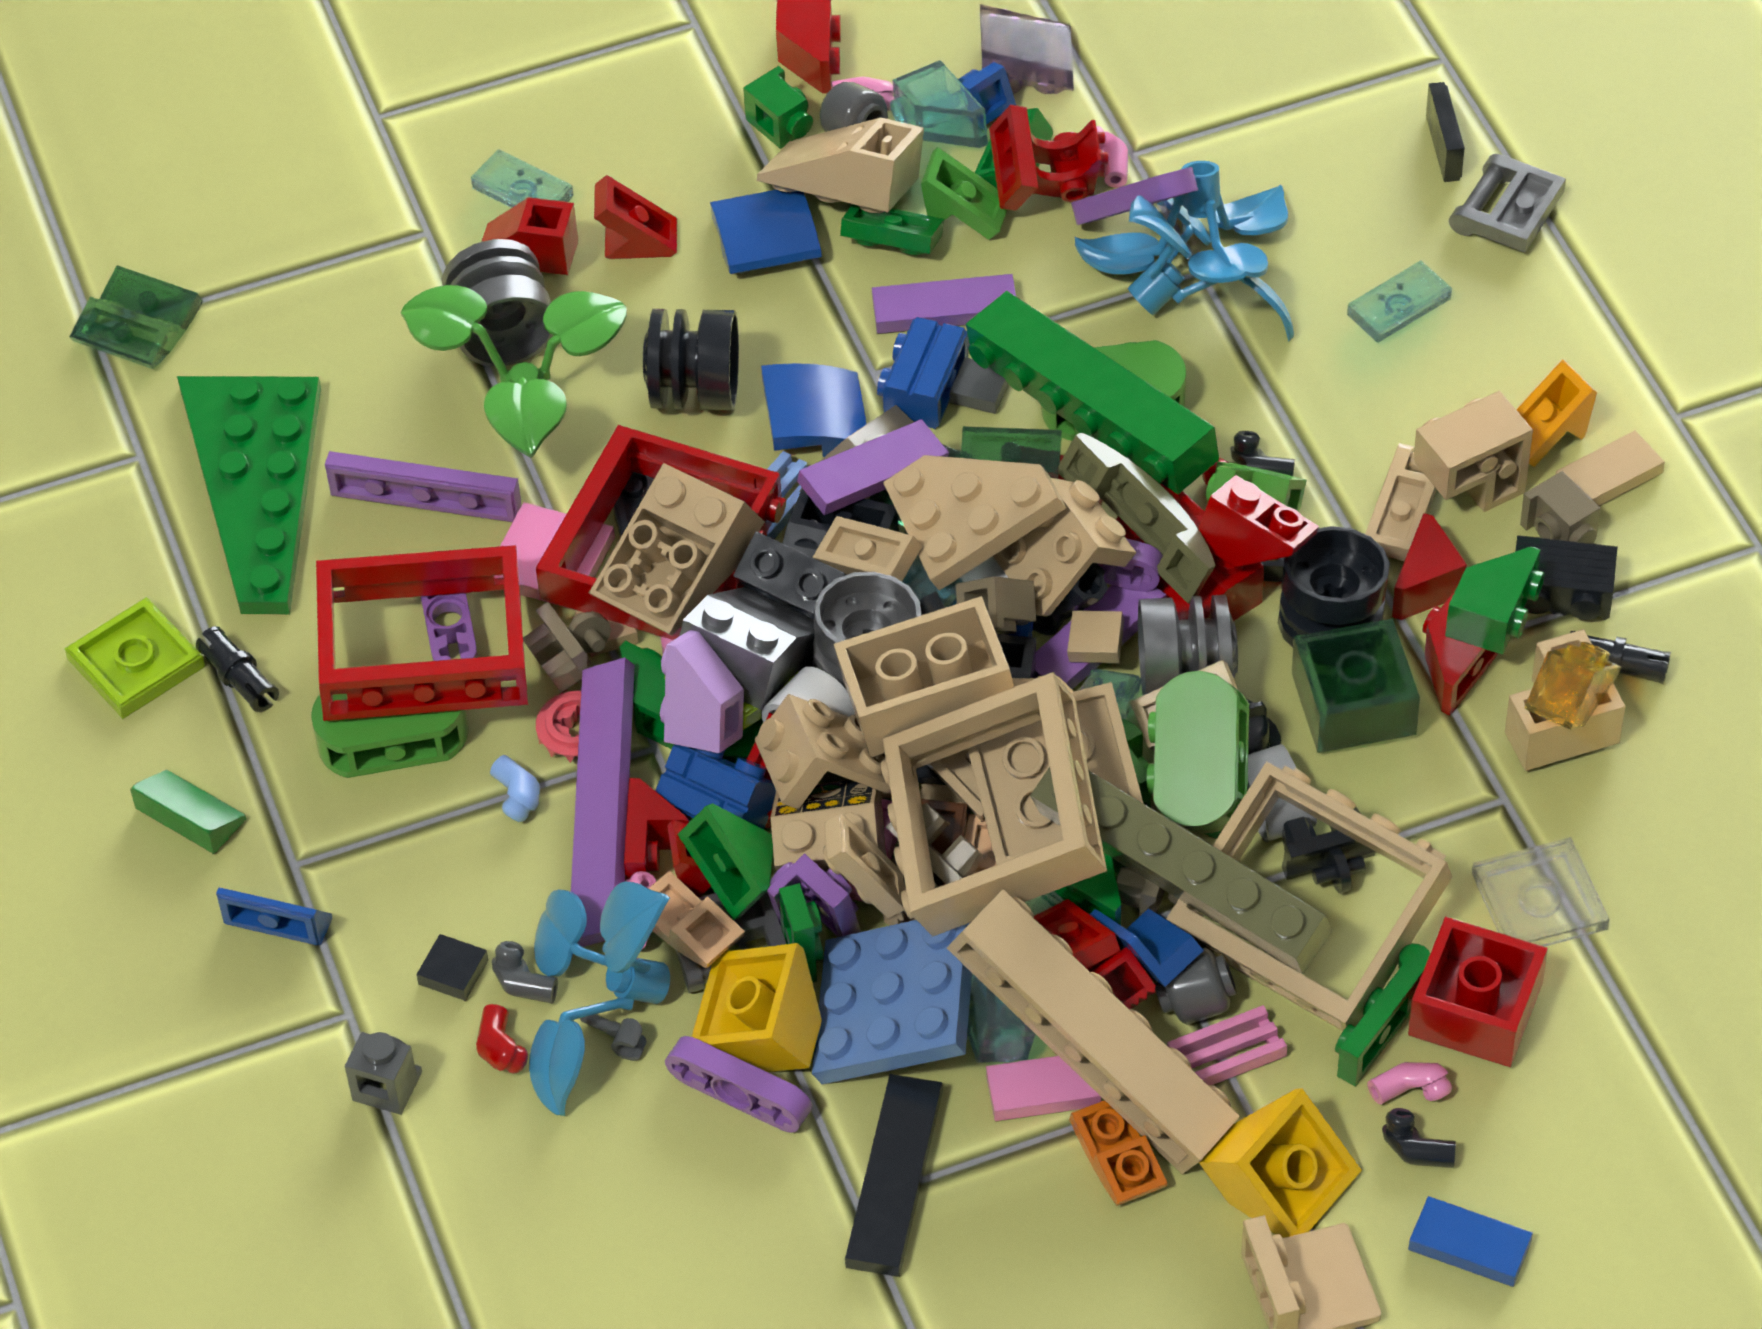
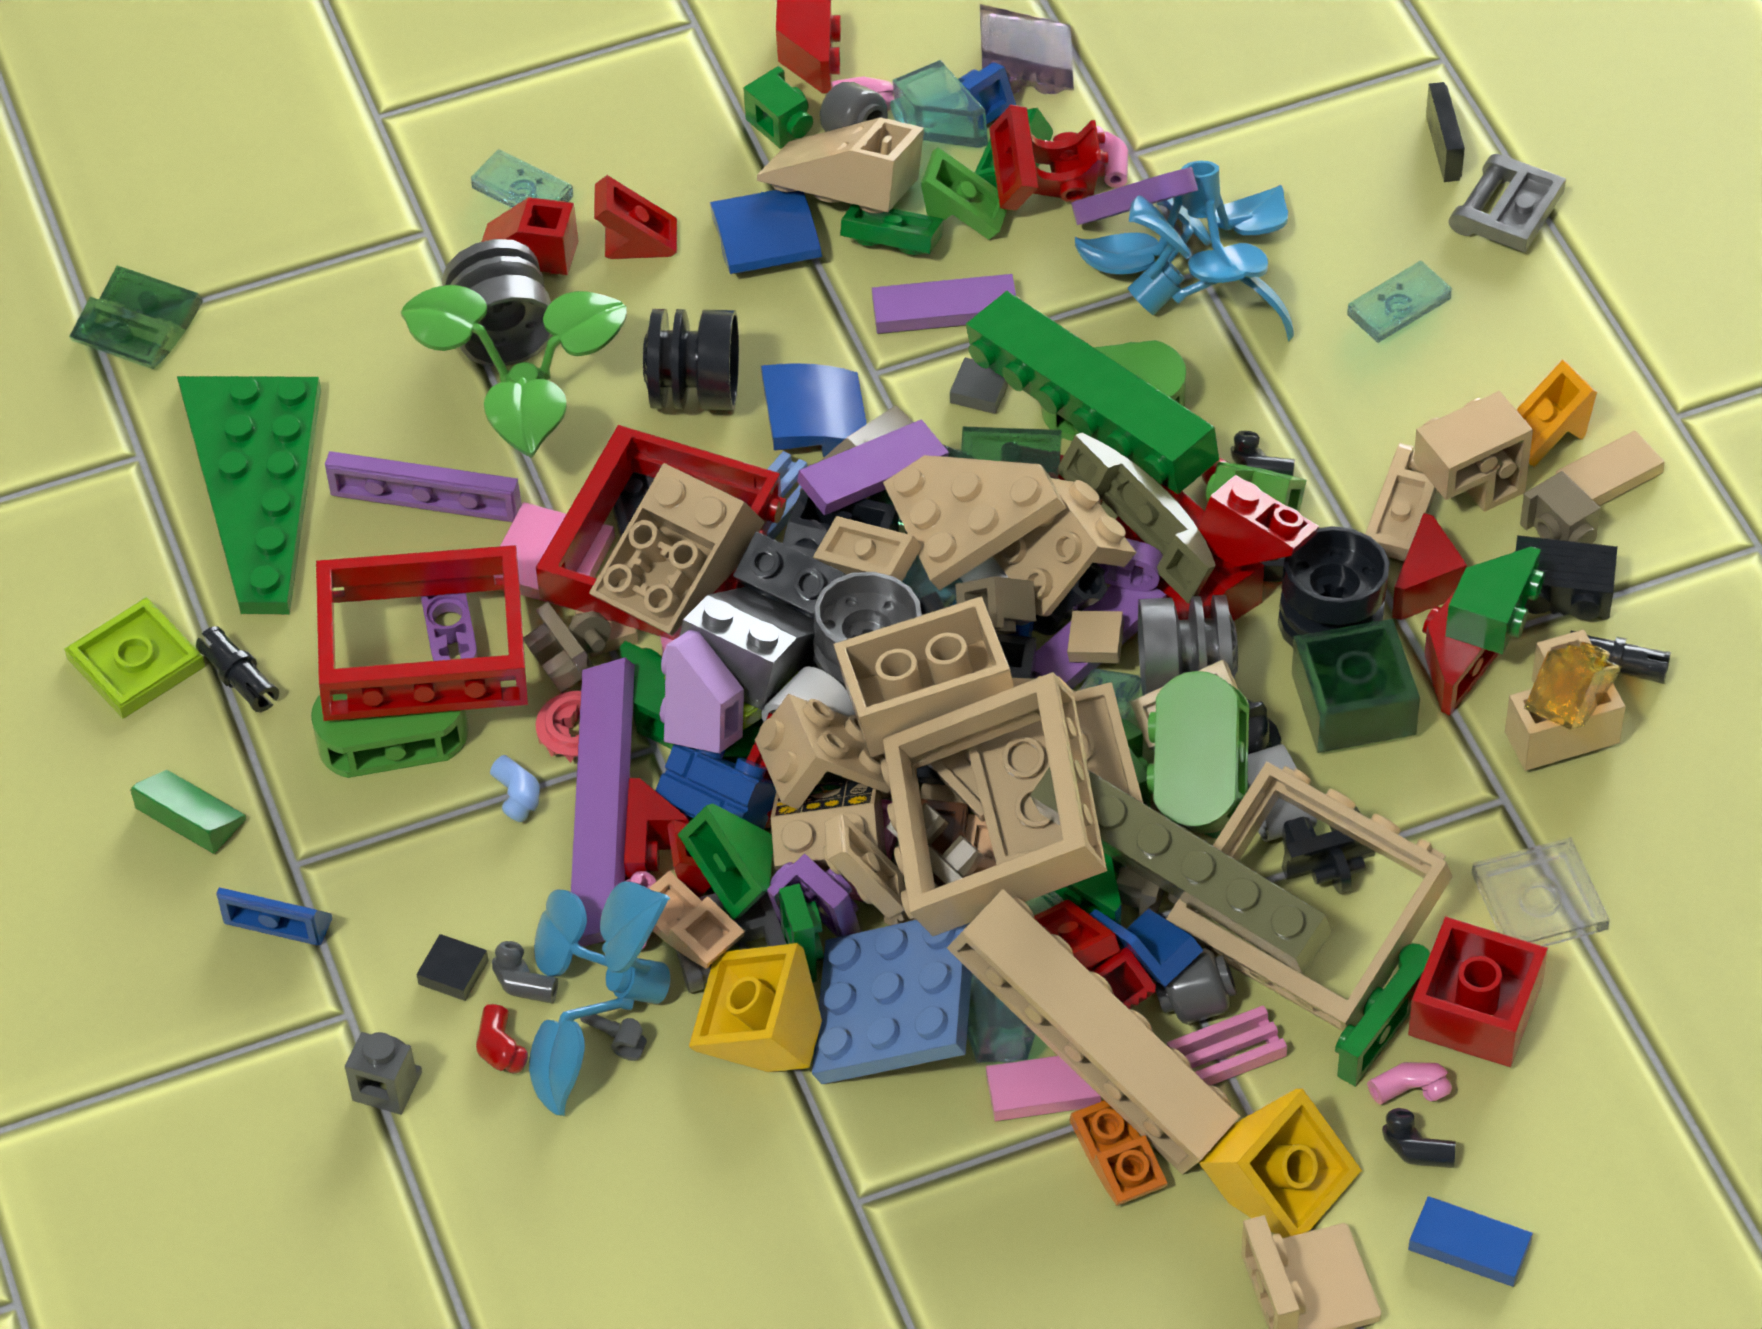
medium lavender beam [665,1036,812,1133] -> none
black tile [845,1074,943,1277] -> none
blue brick [877,317,968,429] -> none

